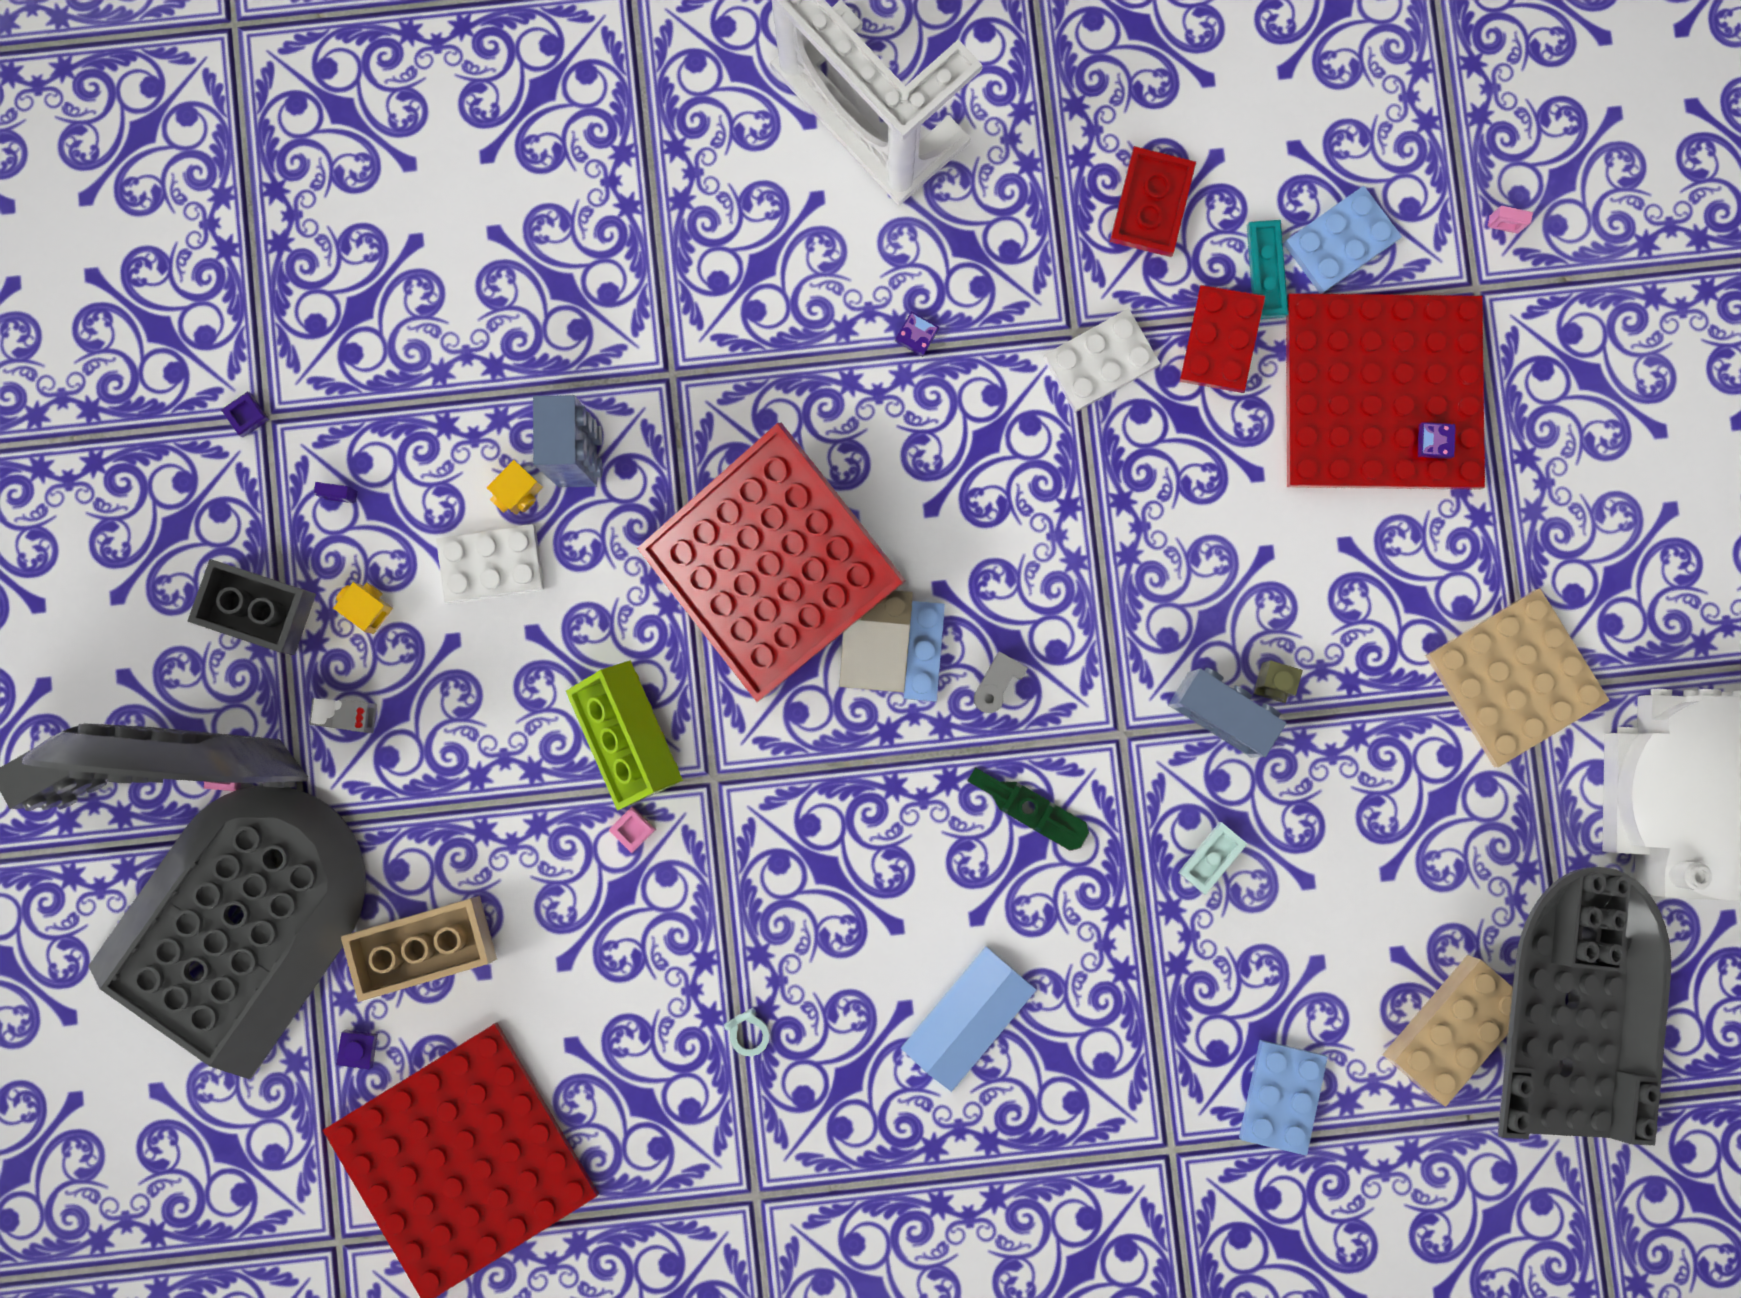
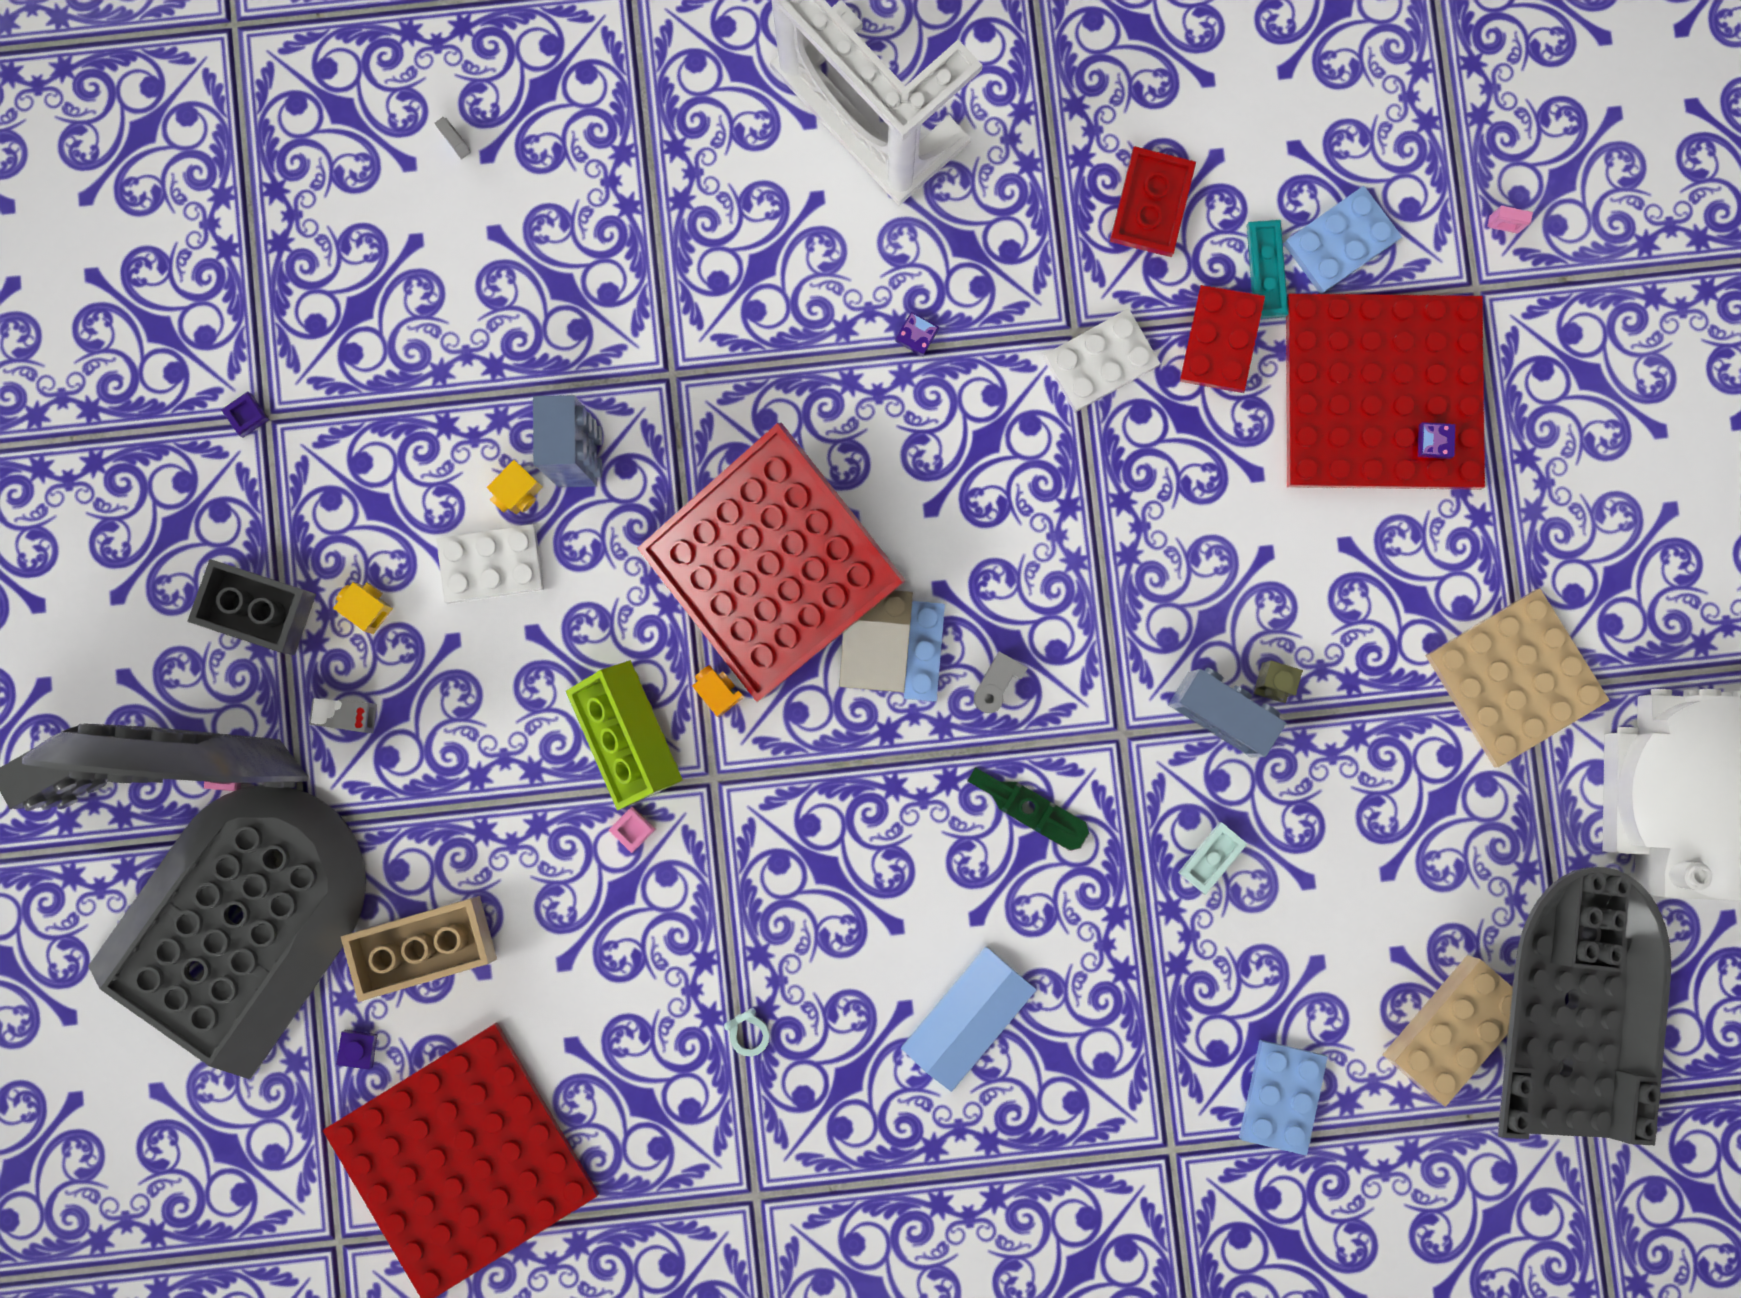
dark purple tile [314,482,358,504] -> none
none -> light grey tile [434,117,470,159]
none -> light orange brick [692,665,745,718]

